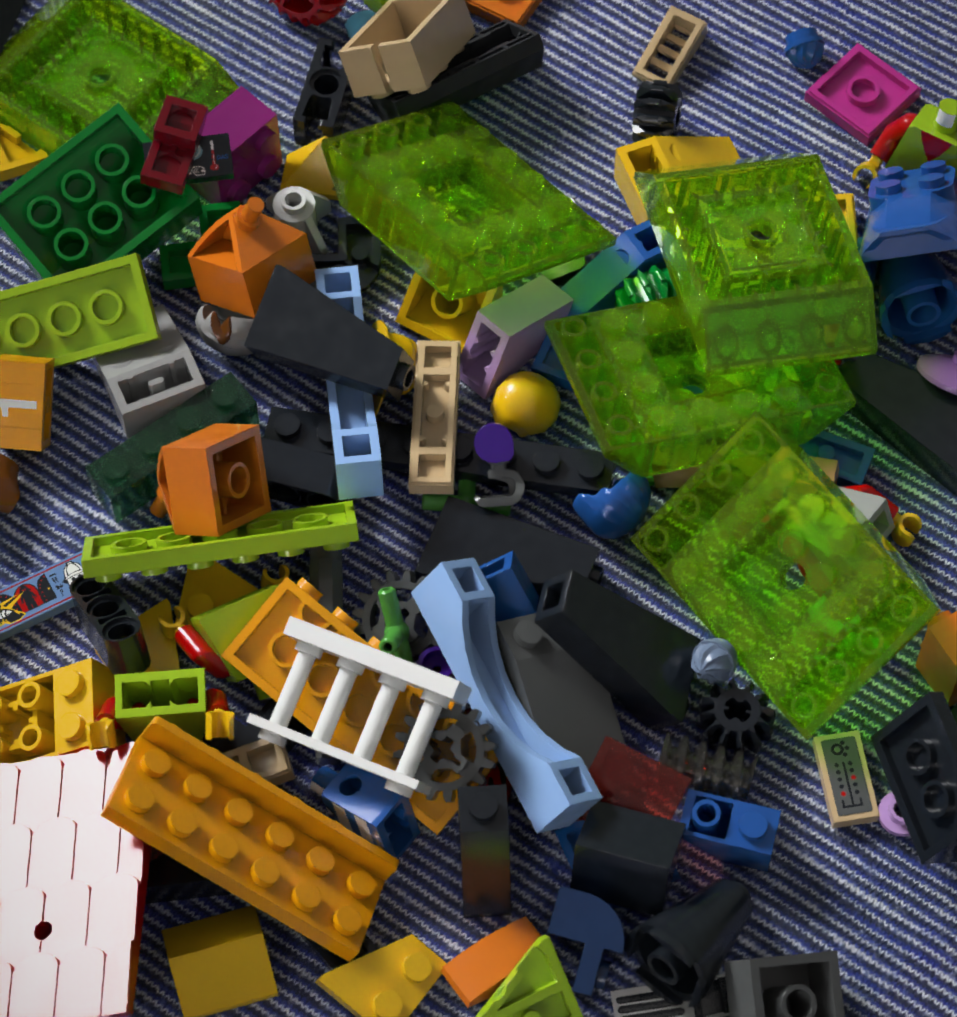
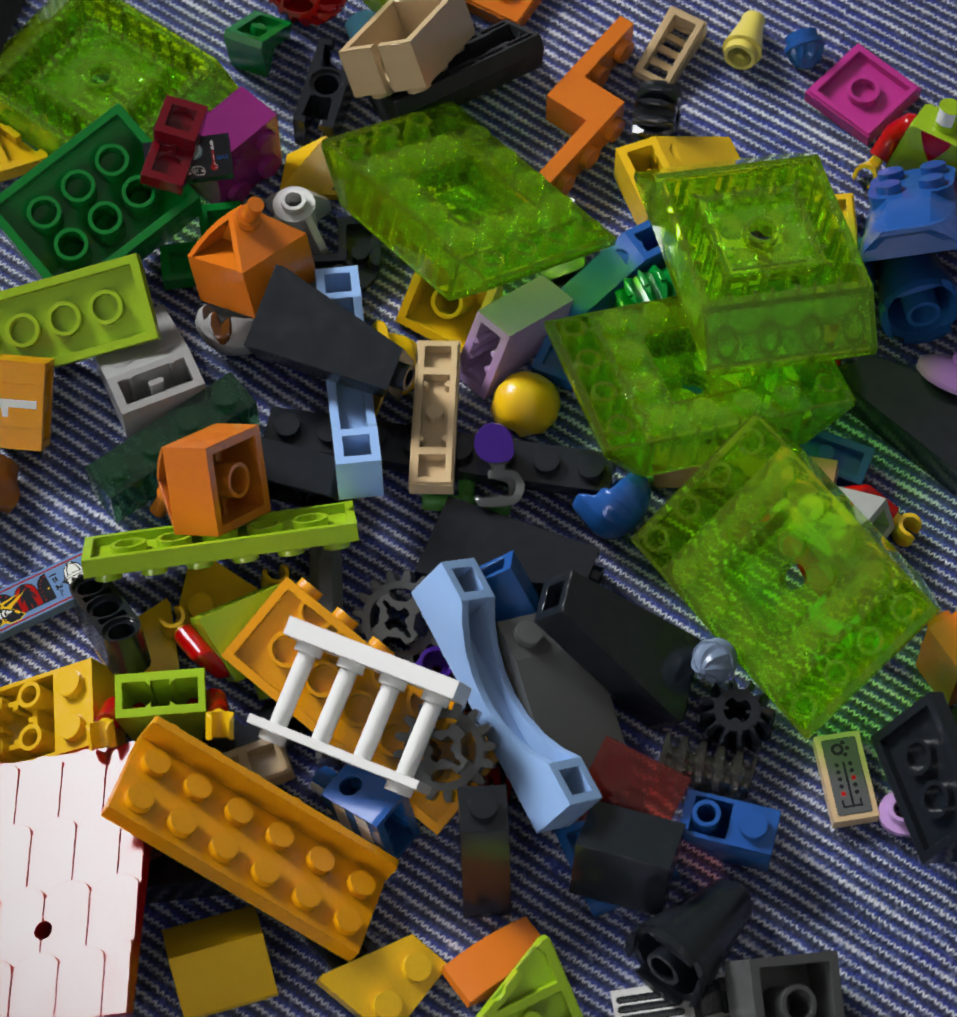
bright green piece [378,586,414,663] -> none
dark blue brick [547,886,625,998] -> none
none -> green slope [224,10,293,77]
none -> orange bracket [535,15,635,206]
none -> light yellow cone [722,10,766,70]

